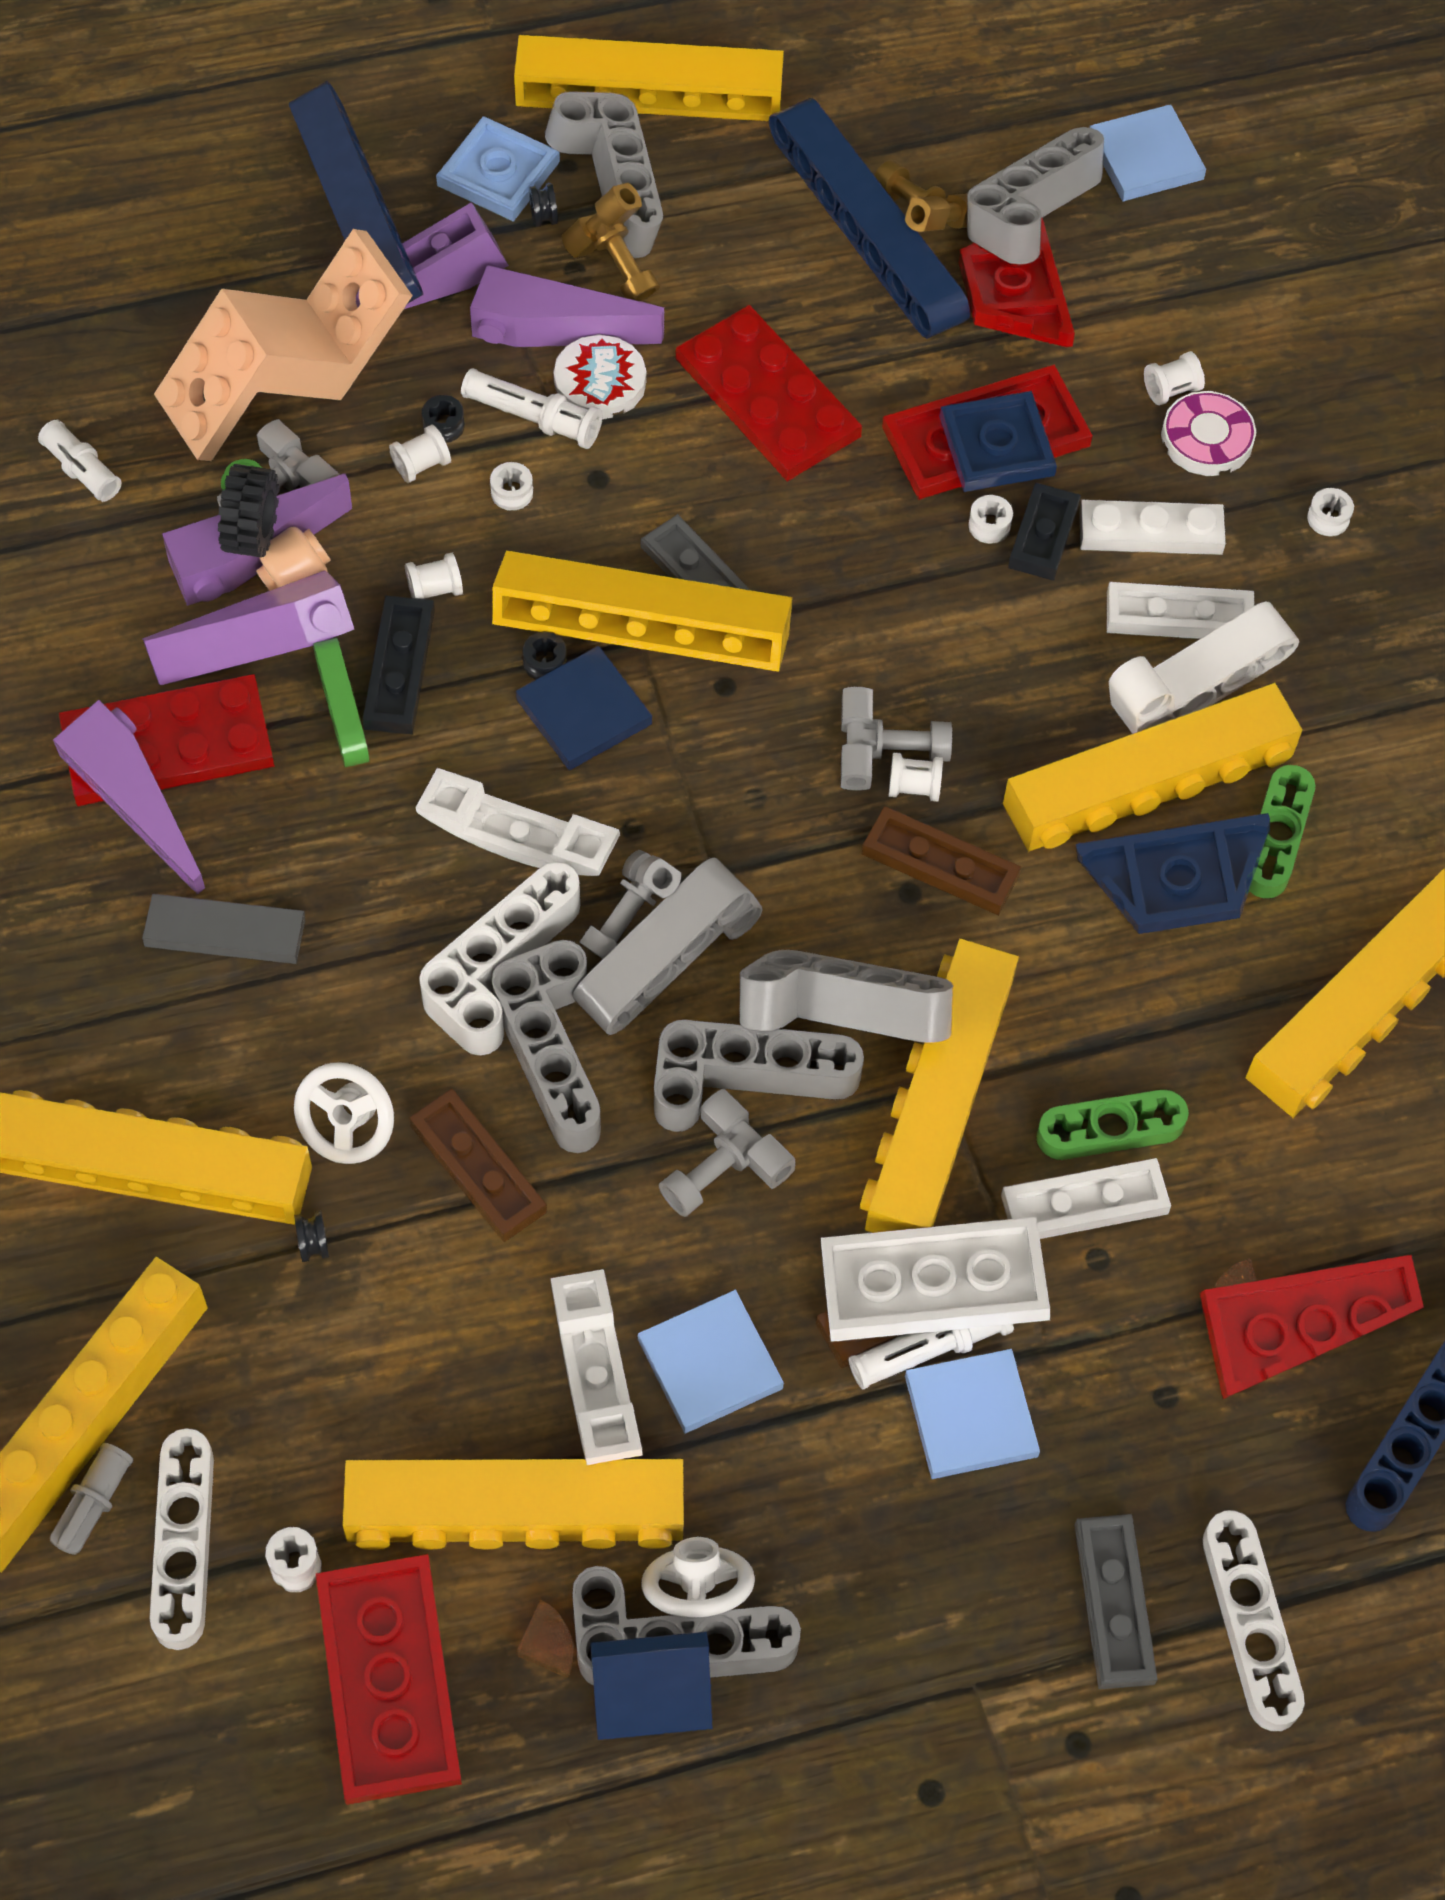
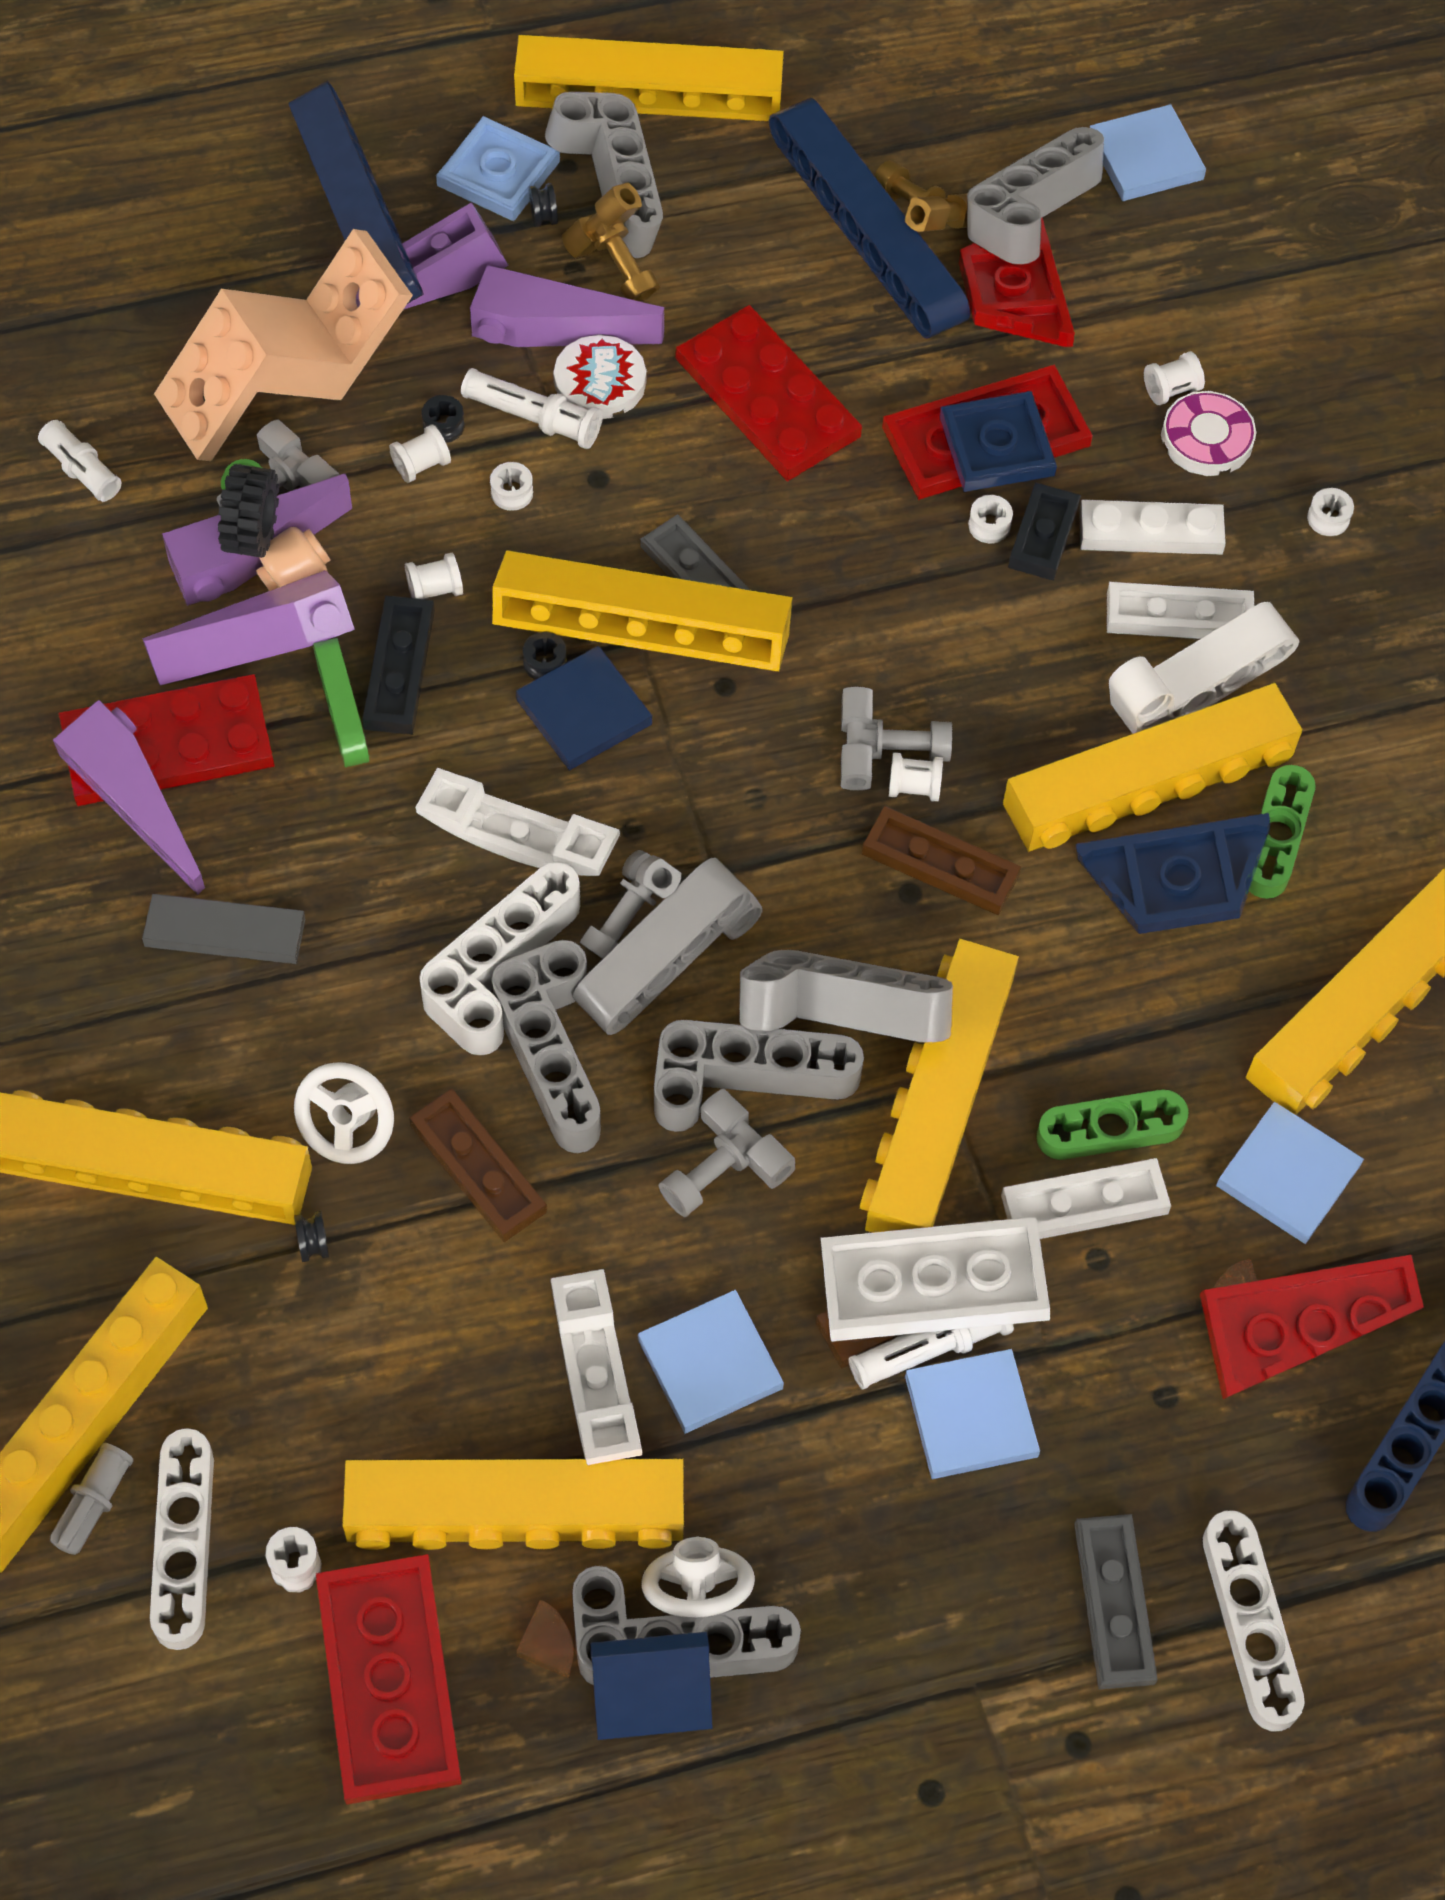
none -> light blue tile [1216,1101,1364,1244]

